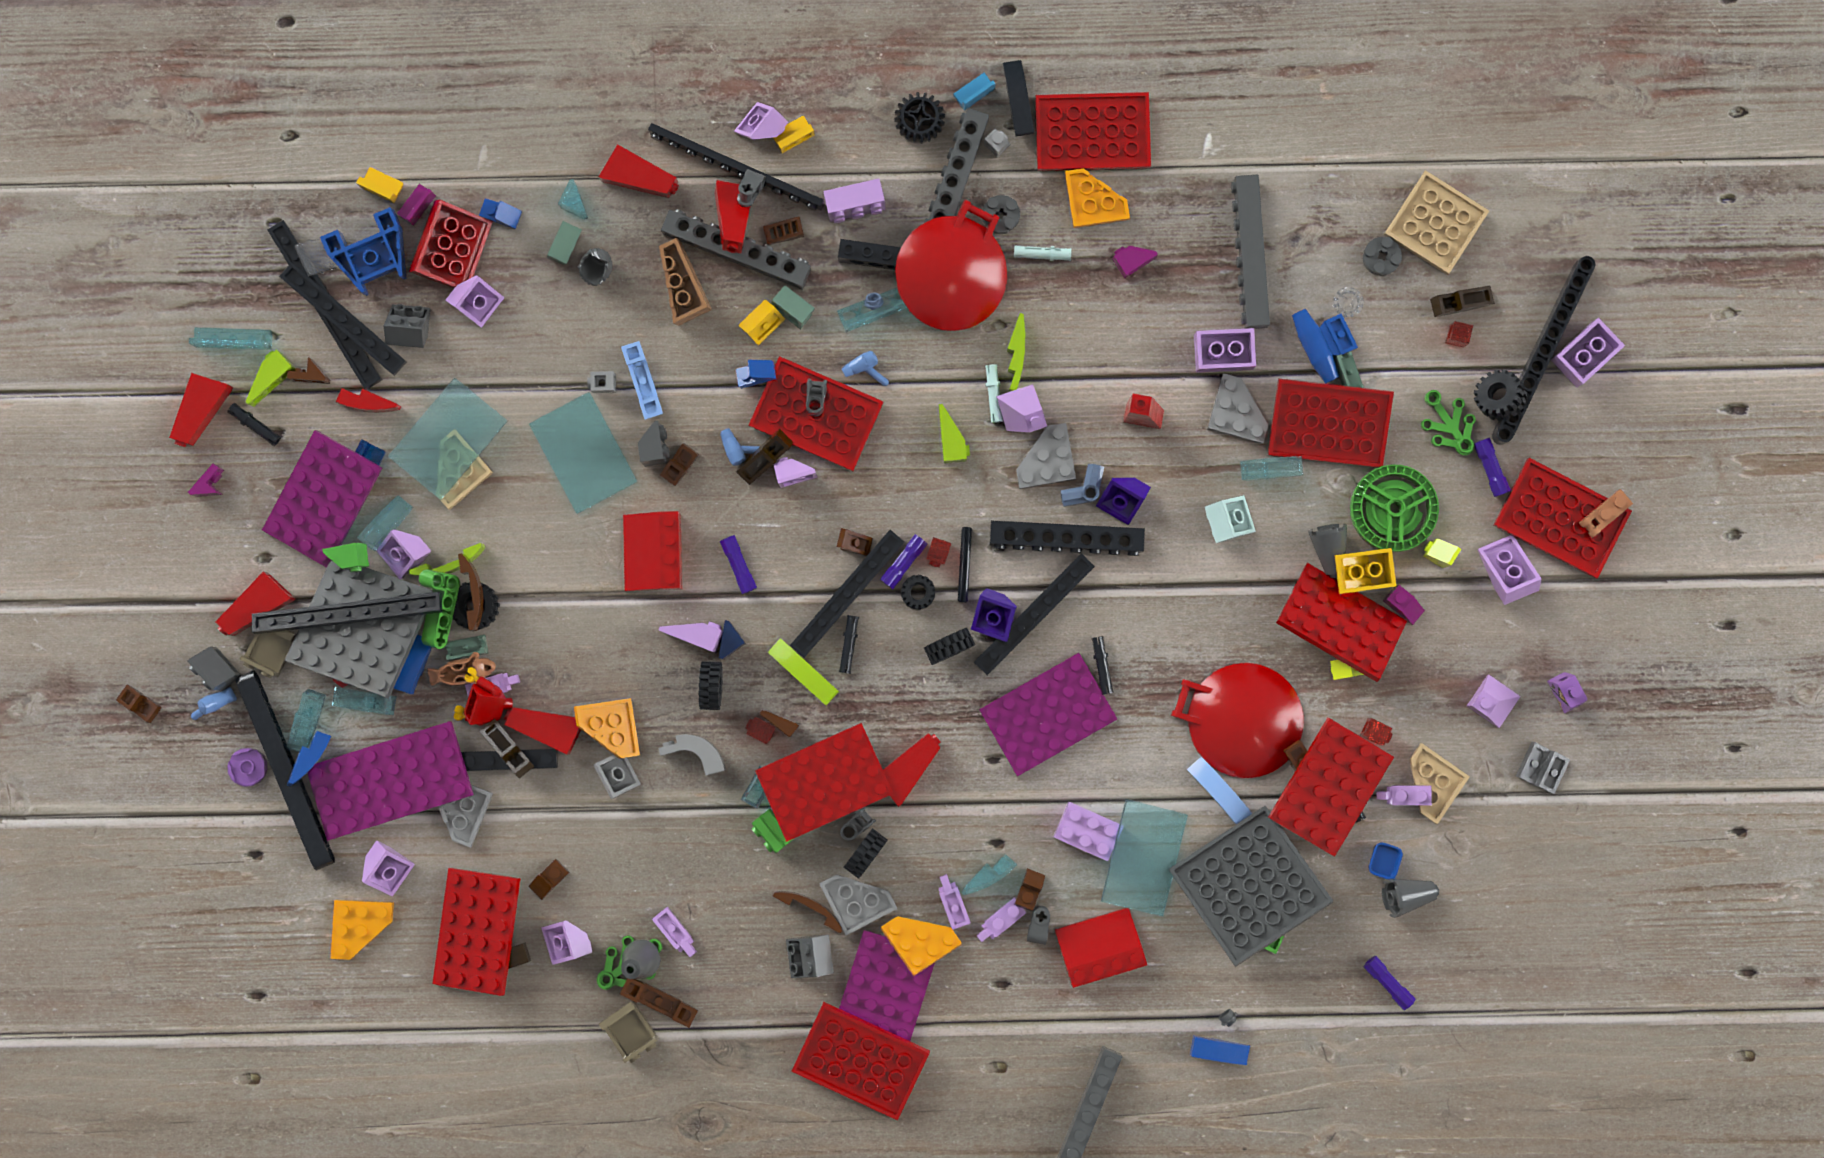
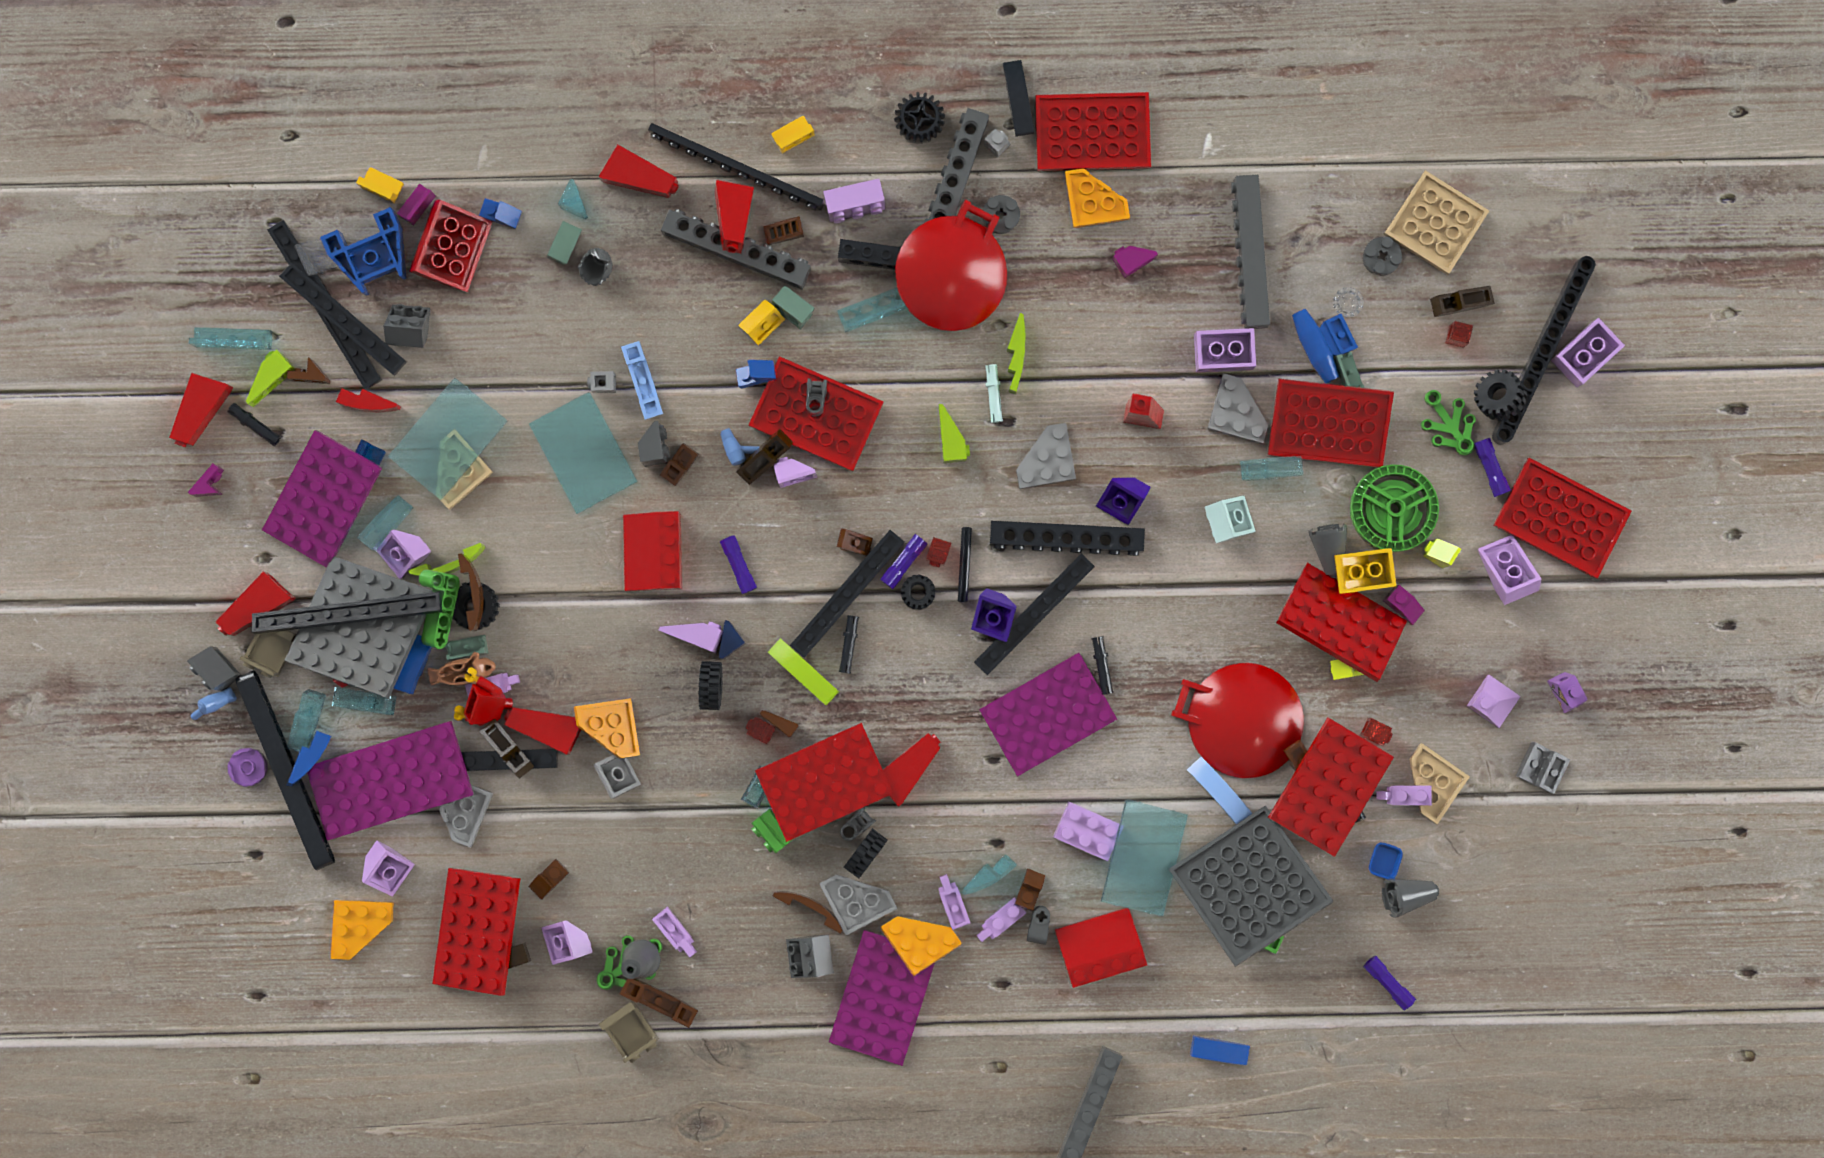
reddish brown slope [116,684,162,723] -> none
bright green slope [323,543,369,572] -> none
lavender slope [446,275,504,328] -> none
light grey arch [658,734,726,775] -> none
medium nougat wedge [659,238,712,326] -> none
lavender slope [734,102,788,140] -> none
dark grey piece [737,169,766,207] -> none
red plate [791,1002,930,1120] -> none
medium blue piece [841,351,889,386] -> none
sand blue plate [864,293,884,310] -> none
black tyre [924,627,975,665] -> none
dark azure panel [953,73,996,111] -> none
lavender slope [996,384,1047,432] -> none
light aqua pin [1014,245,1072,261] -> none
sand blue piece [1060,464,1104,507] -> none
dark grey plate [1219,1009,1237,1027] -> none
nougat plate [1579,489,1633,538] -> none

